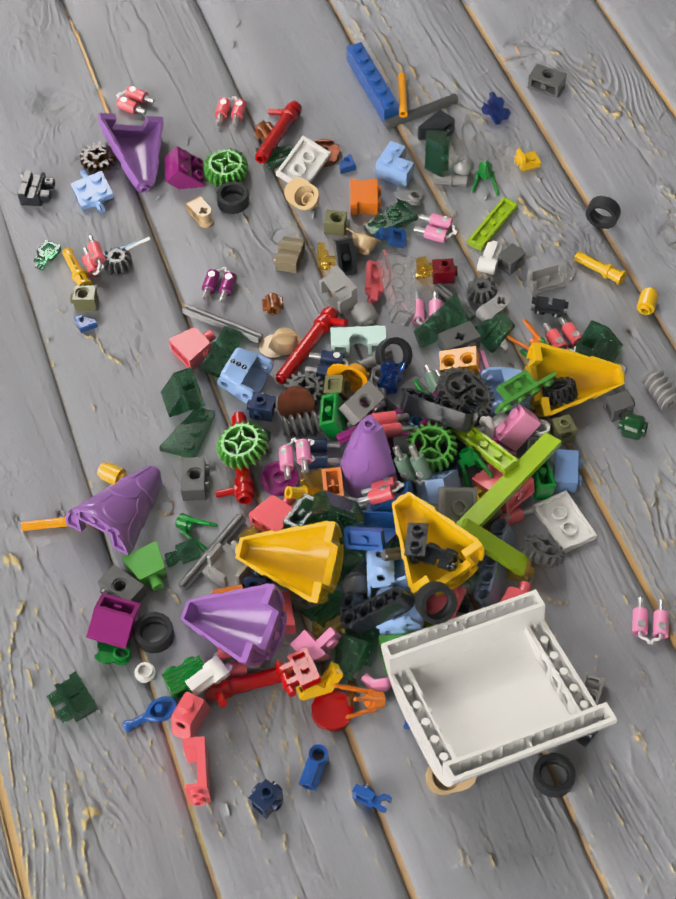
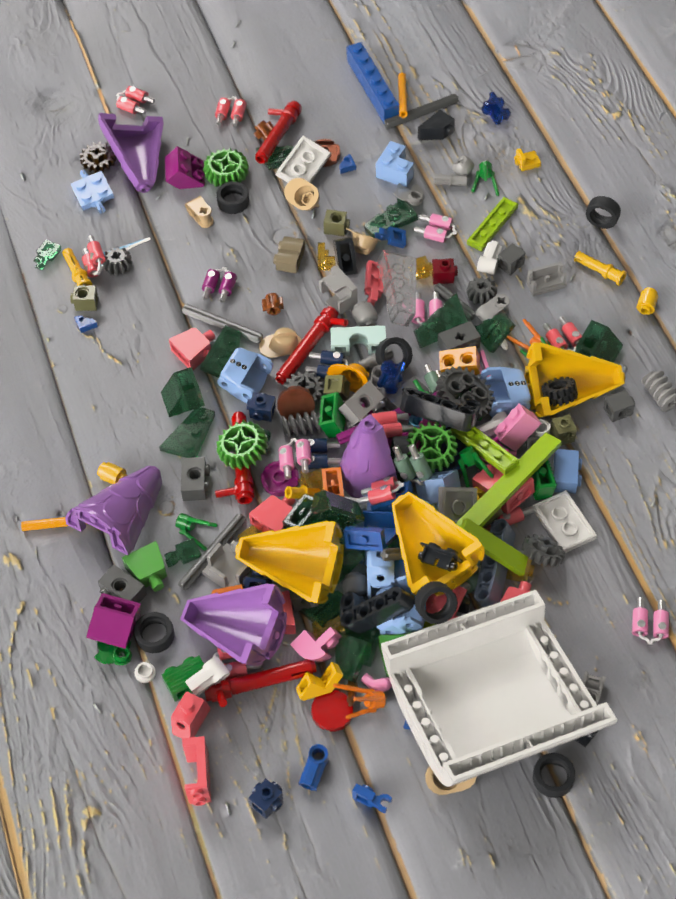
black hips [17,170,55,206] -> none
clear green hips [47,671,98,723] -> none
blue piece [122,696,177,733] -> none
plate [275,647,322,697] -> none
orange hips [350,178,381,216] -> none
black hinge [404,523,428,564] -> none
clear green slope [425,130,450,177] -> none
white arm [480,416,495,439] -> none
bright green bracket [494,370,557,415] -> none
dark grey brick [528,64,567,98] -> none
black hinge [530,295,569,317] -> none
dark green head [618,413,648,440] -> none

